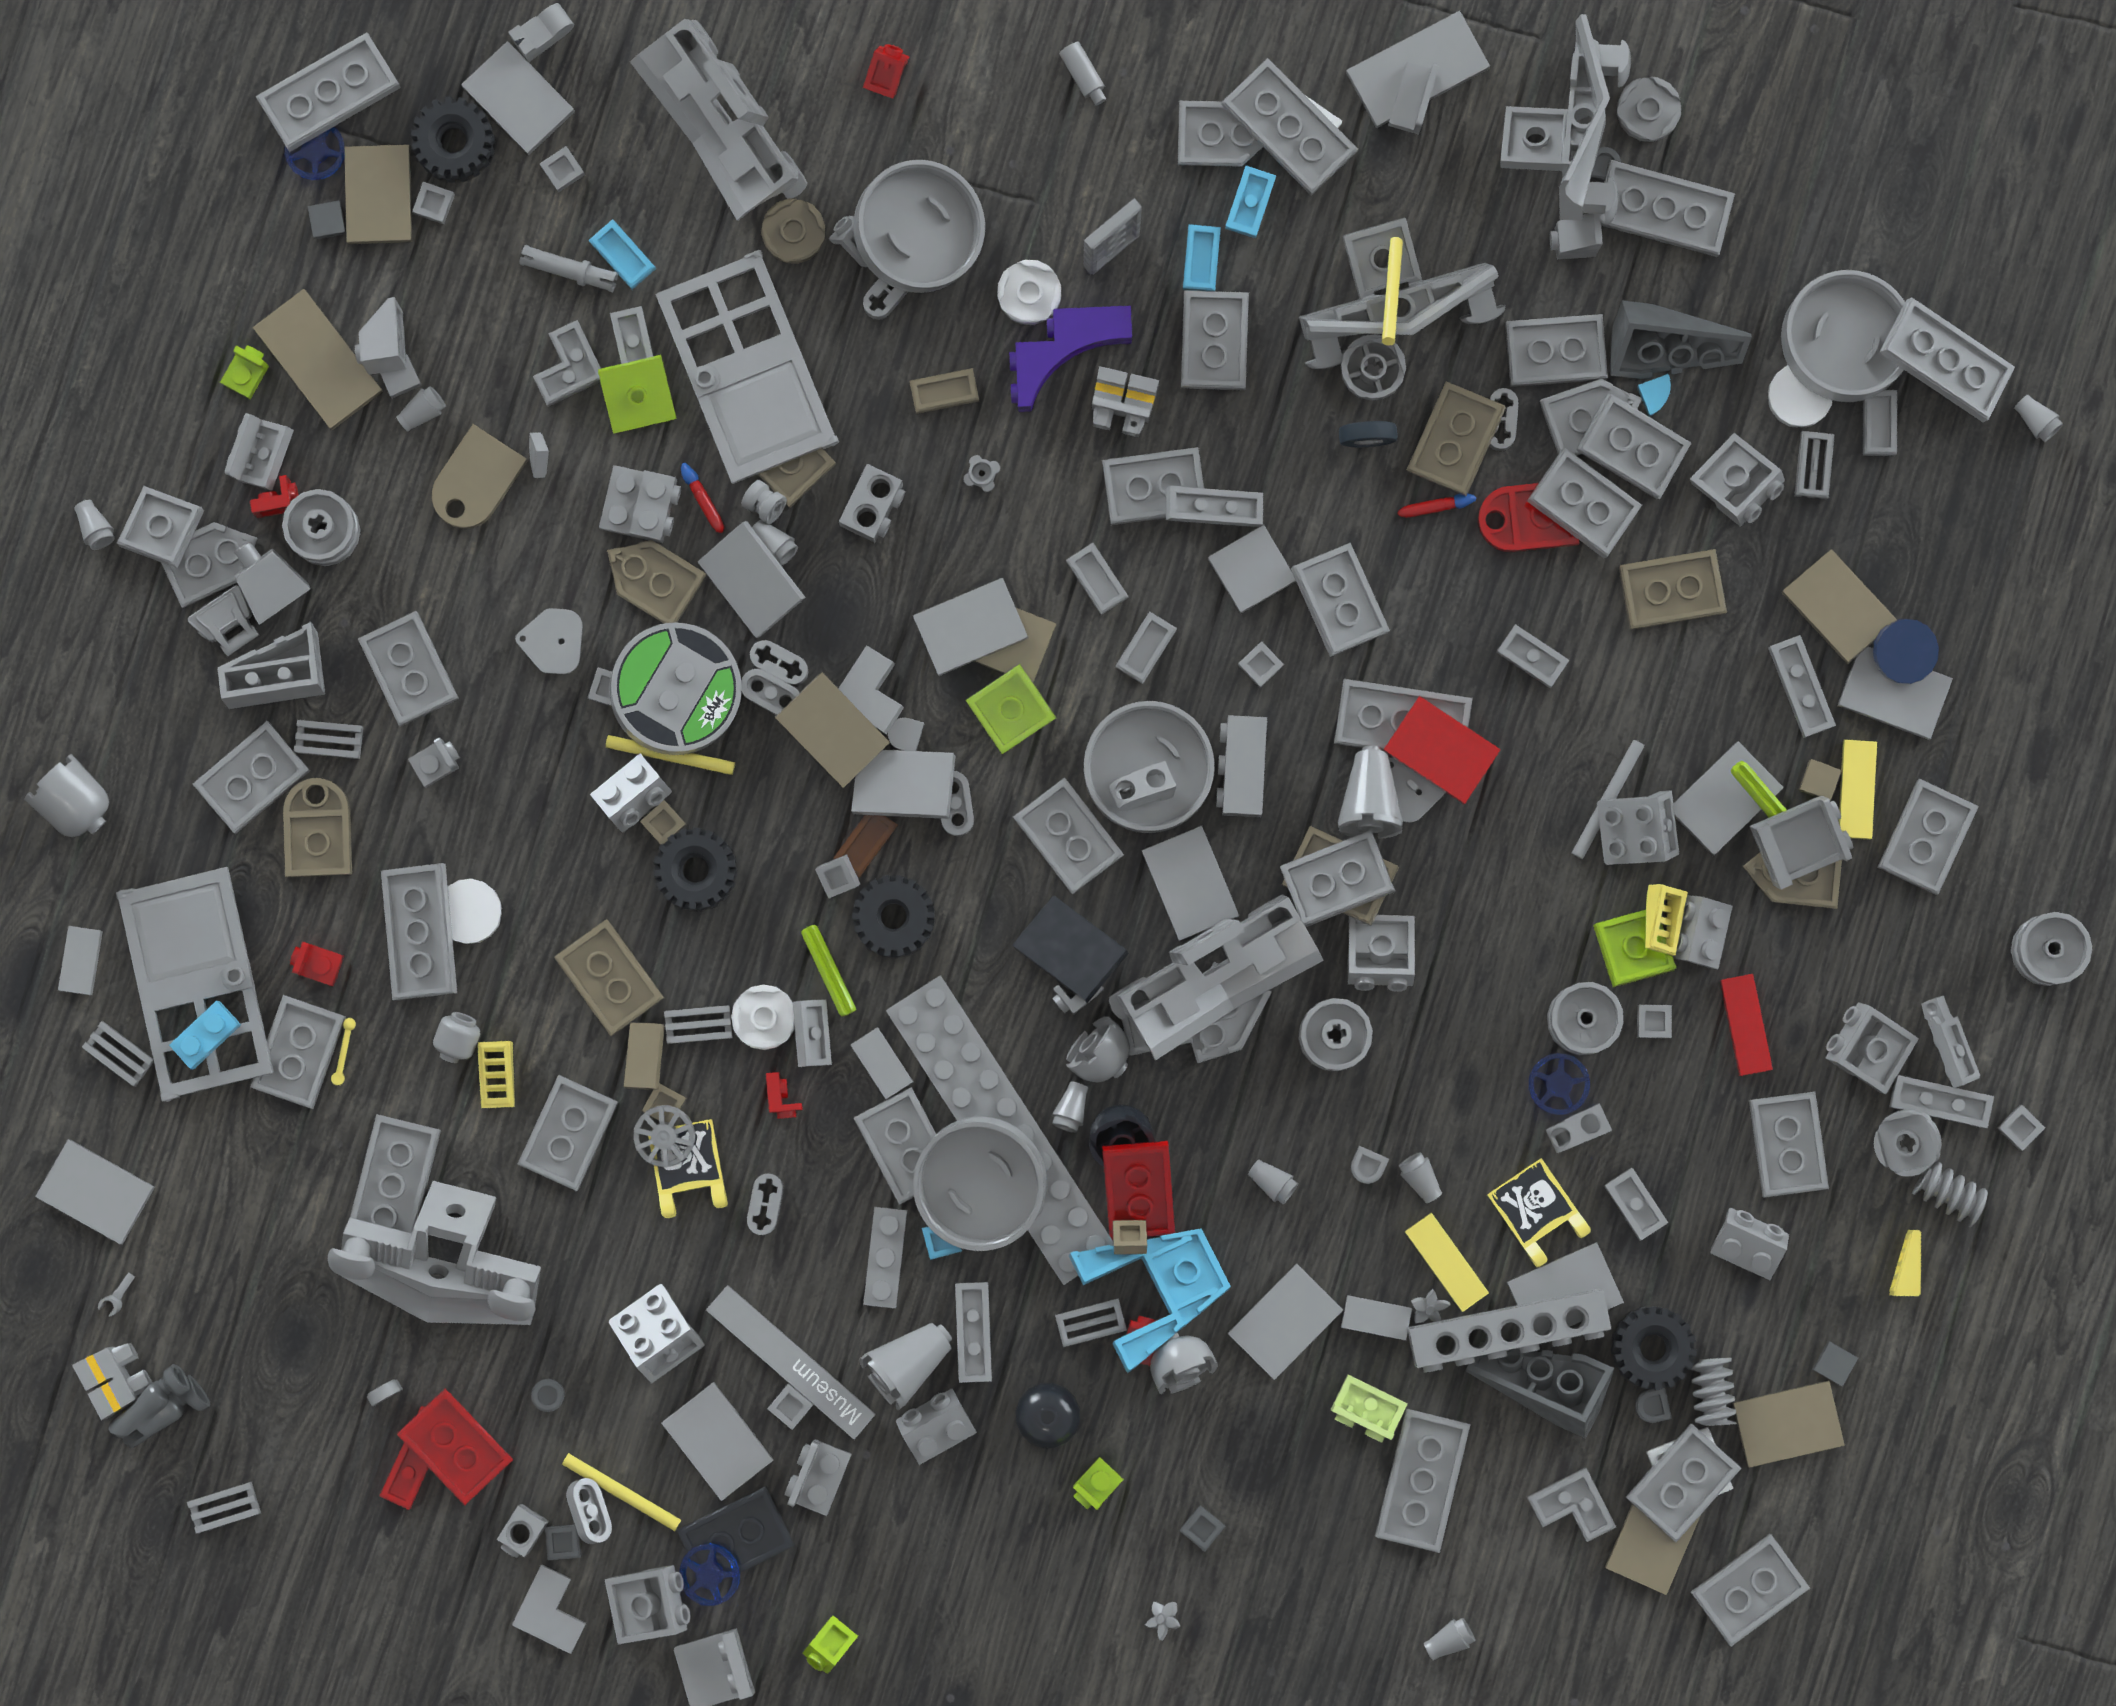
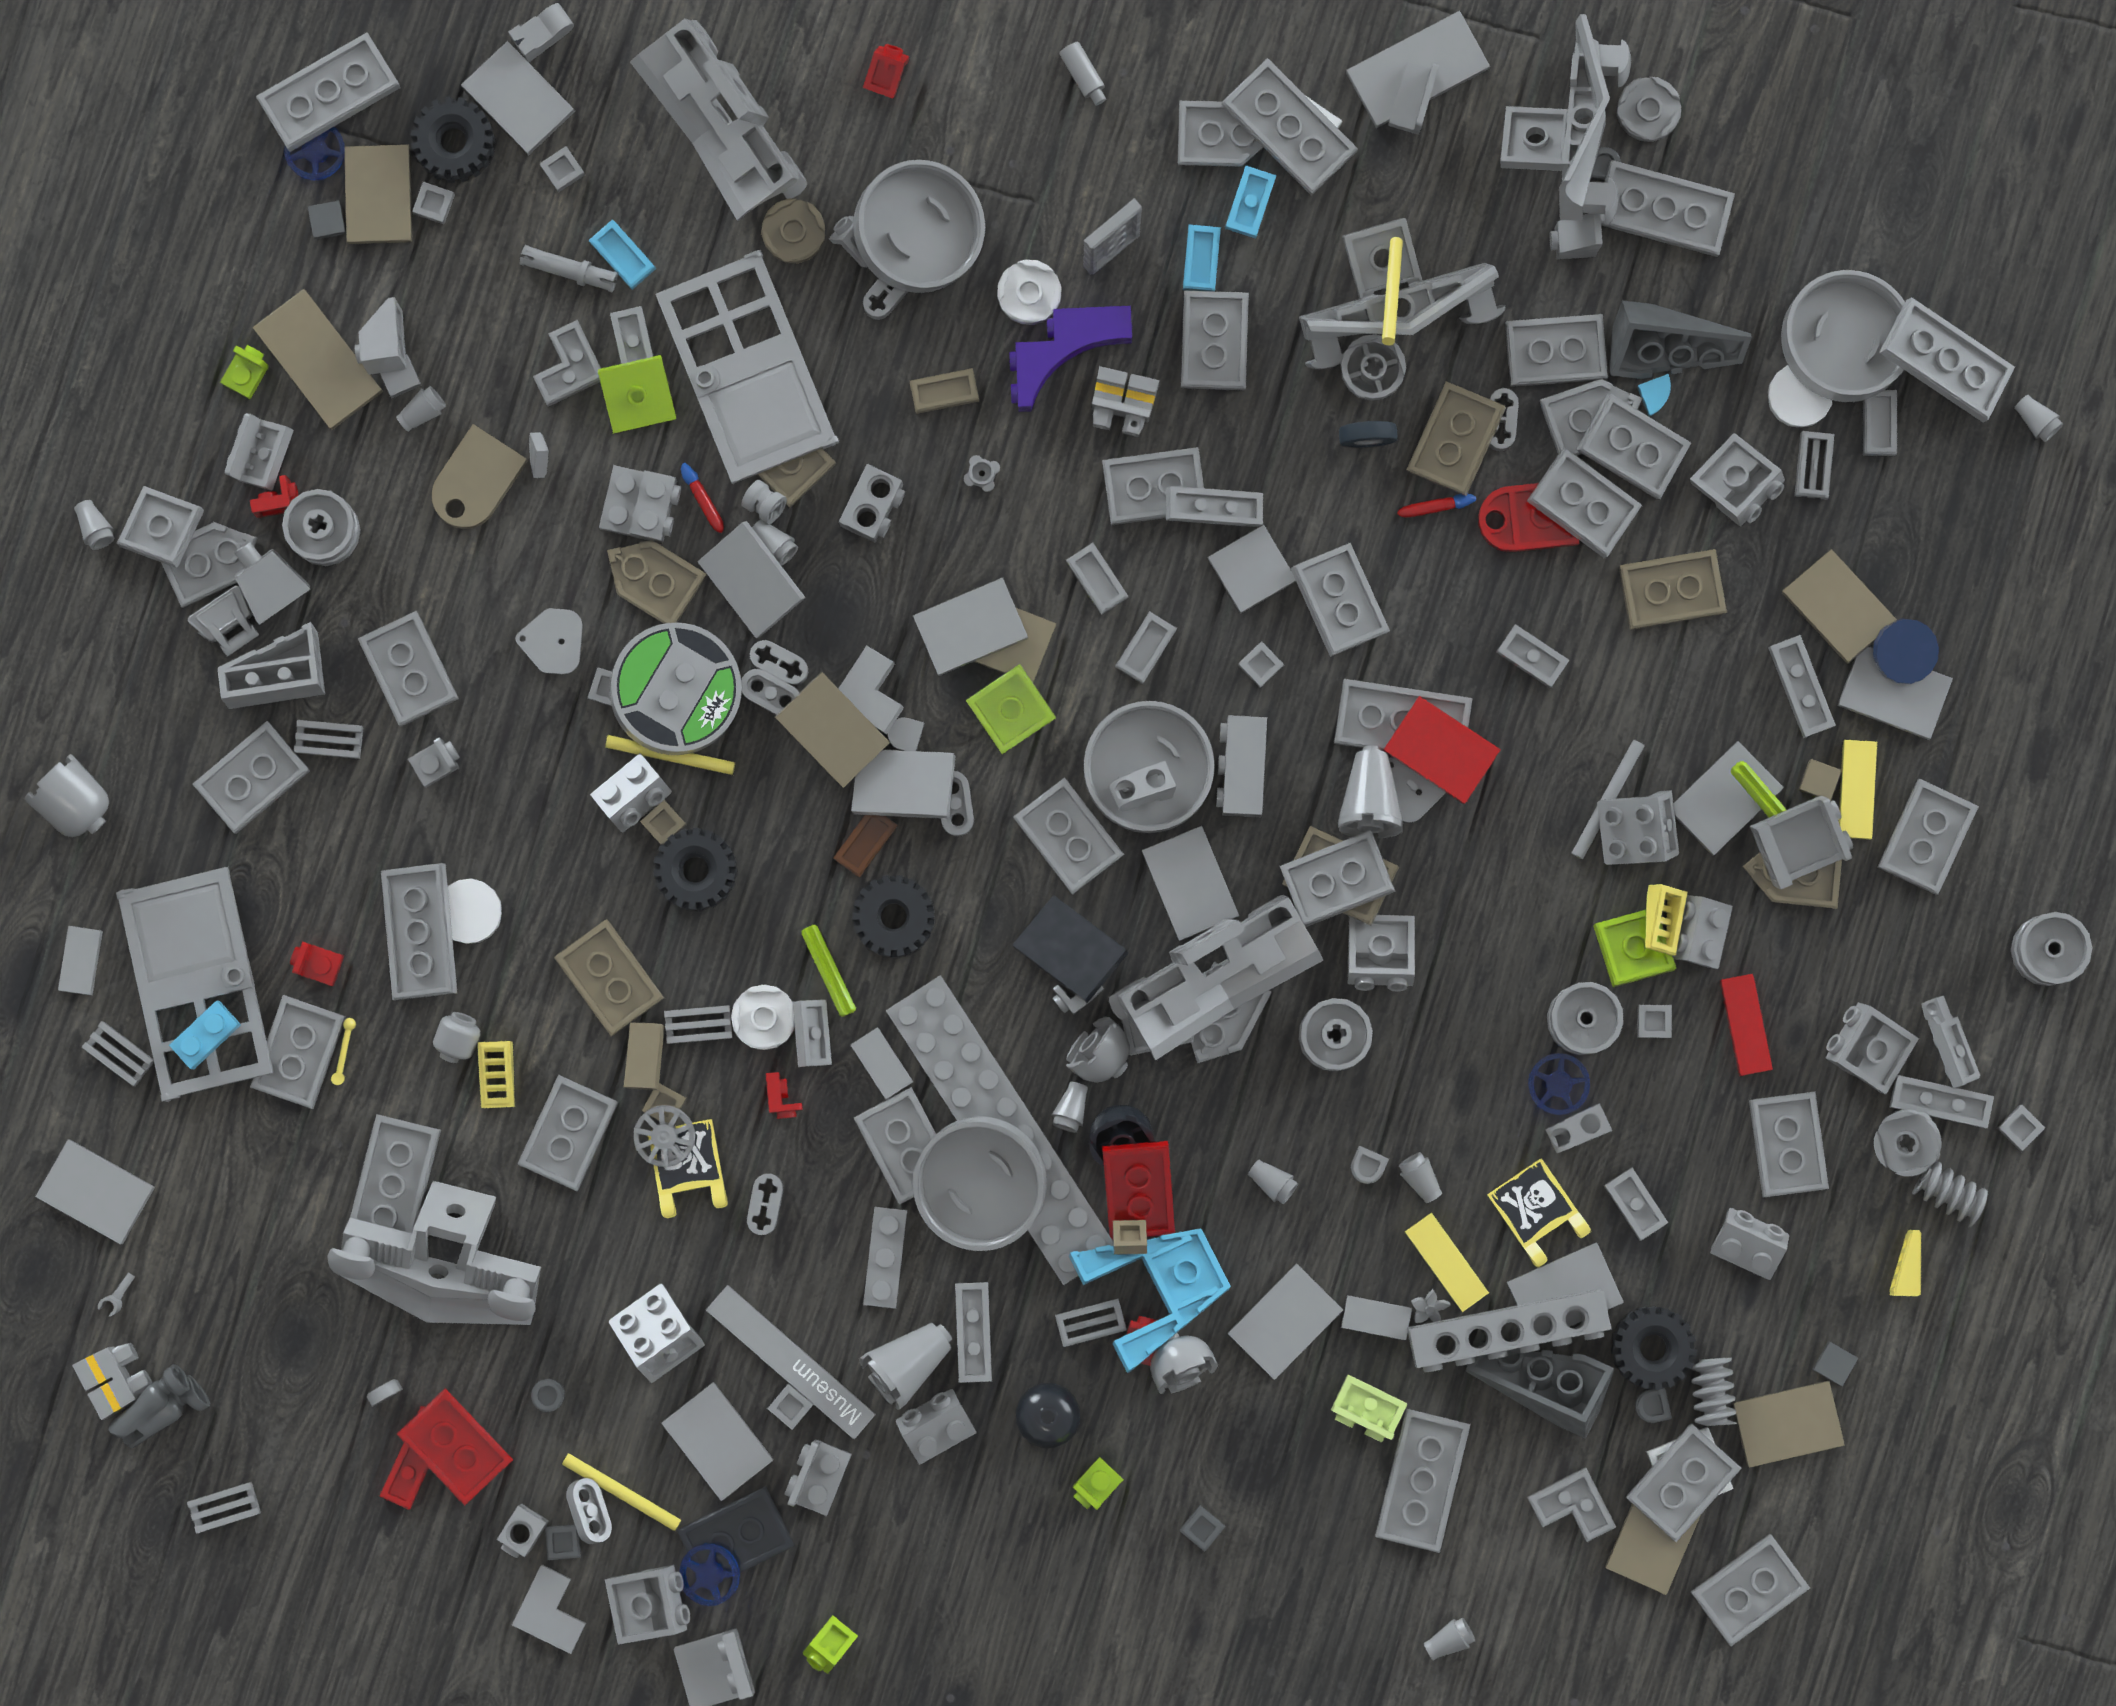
dark tan tile [283,778,352,878] -> none
light grey tile [815,855,860,898] -> none
medium azure tile [922,1227,962,1260] -> none
light grey plant [1145,1602,1180,1641] -> none

